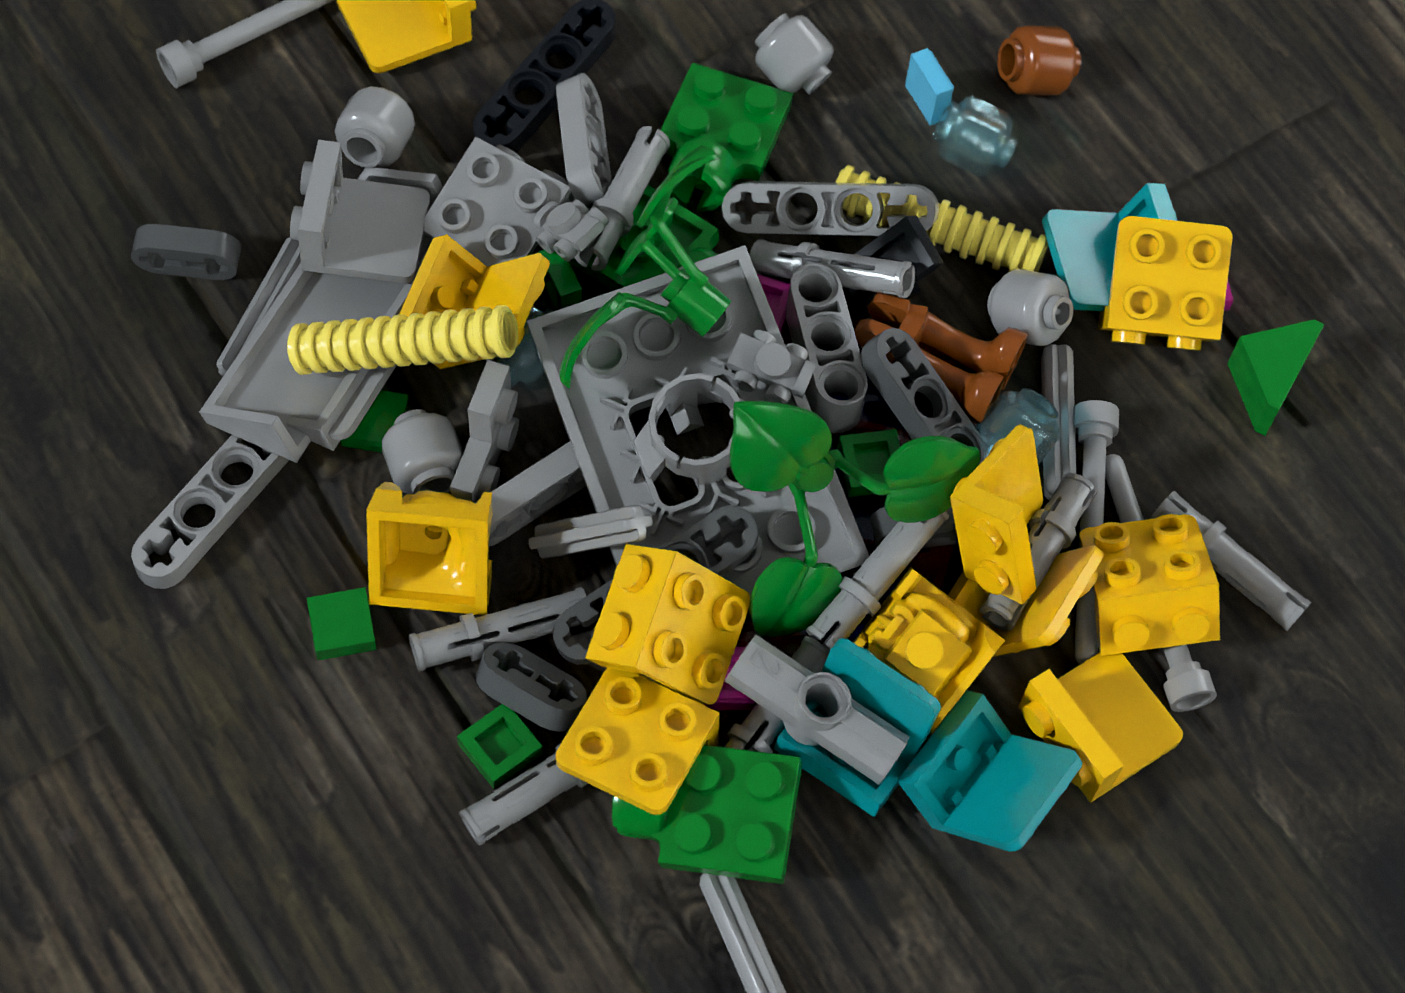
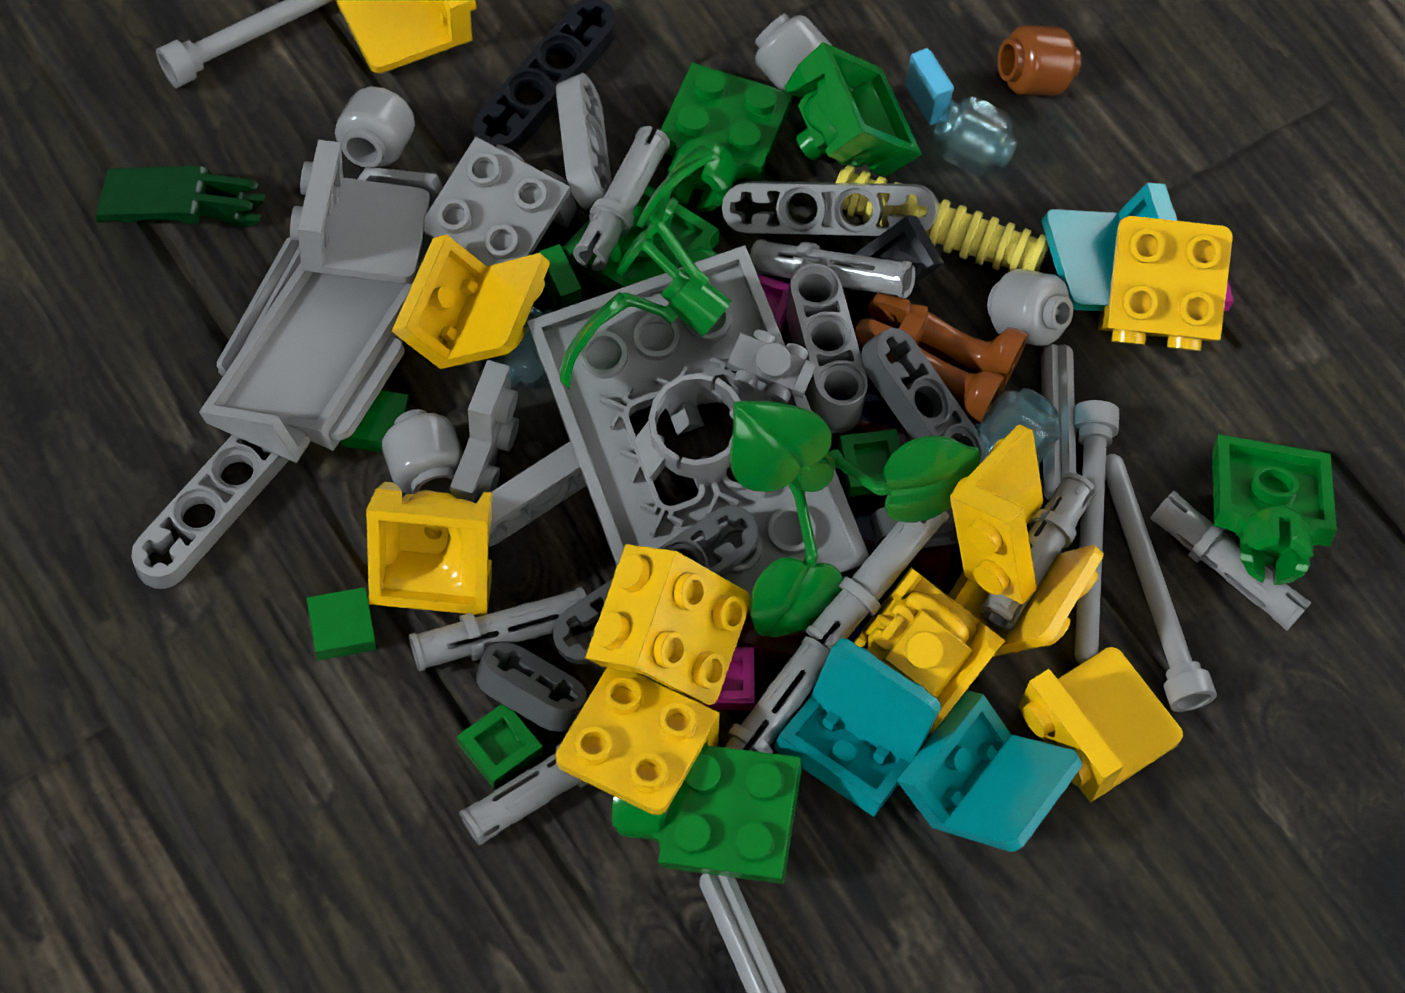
dark grey beam [131,224,242,280] -> none
light yellow piece [287,305,518,375] -> none
light grey axle [529,505,652,559] -> none
light grey piece [534,199,609,262] -> none
light grey piece [725,634,910,784] -> none
yellow bracket [1079,514,1220,656] -> none
green slope [1227,319,1324,436] -> none
none -> dark green arm [96,166,265,227]
none -> green brick [784,42,922,178]
none -> green plate [1212,434,1337,585]

